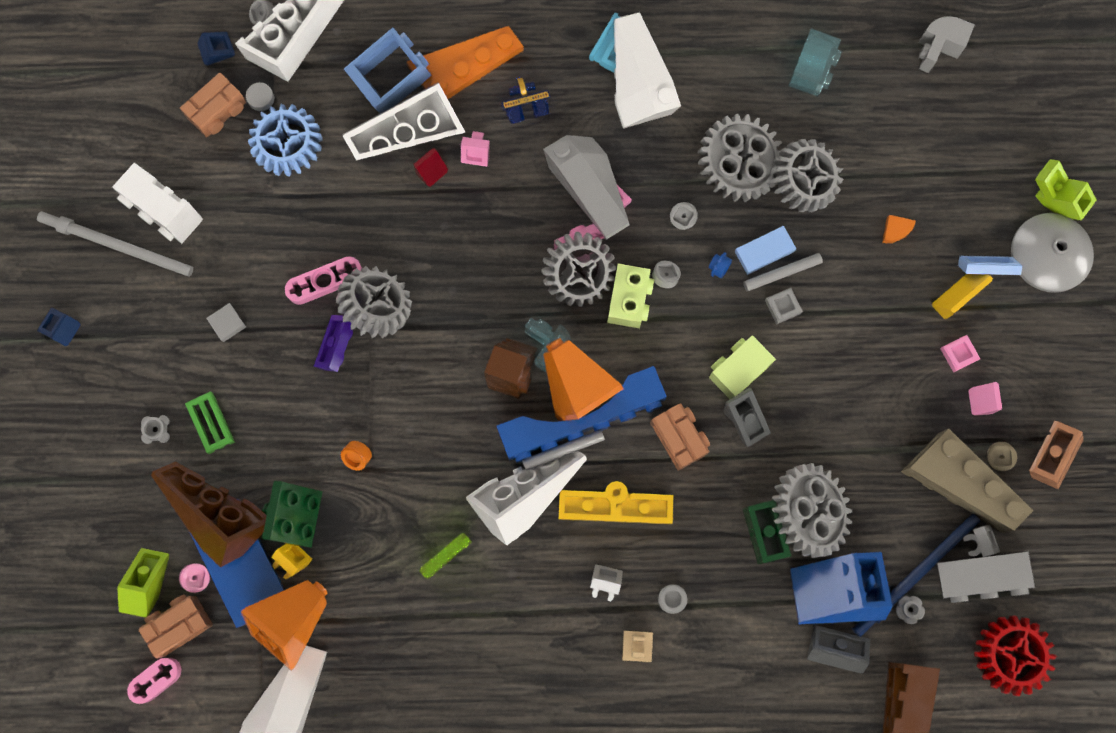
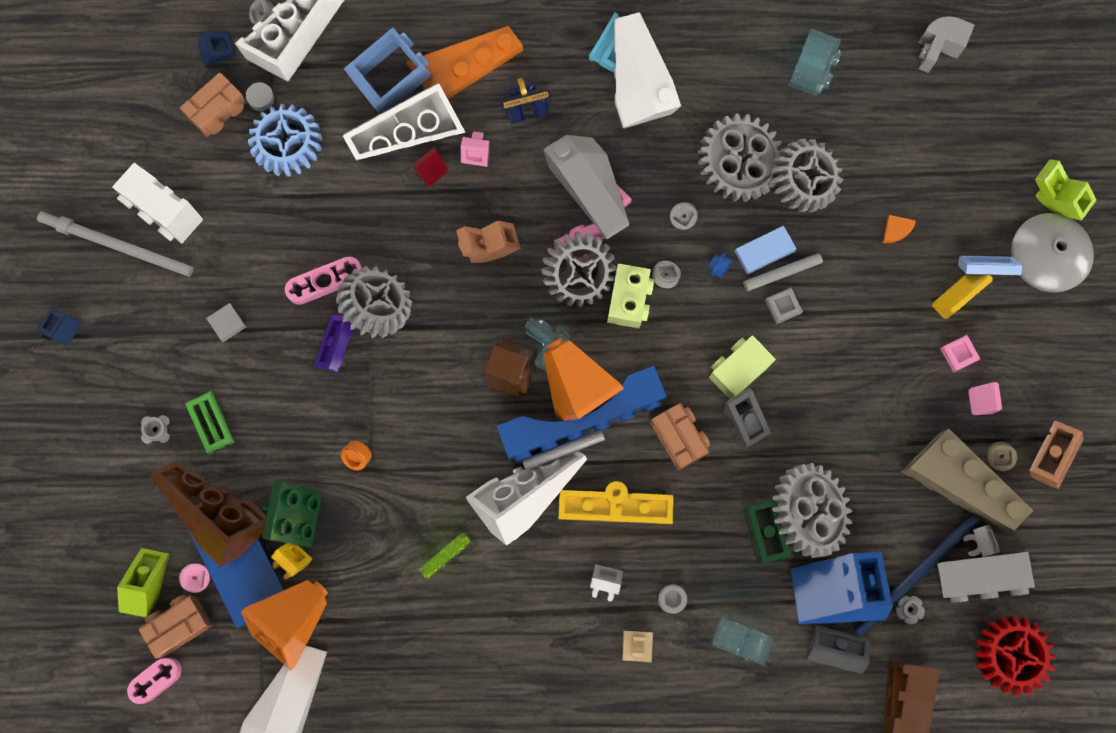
none -> nougat brick [456,221,521,263]
none -> clear light blue brick [711,617,775,666]

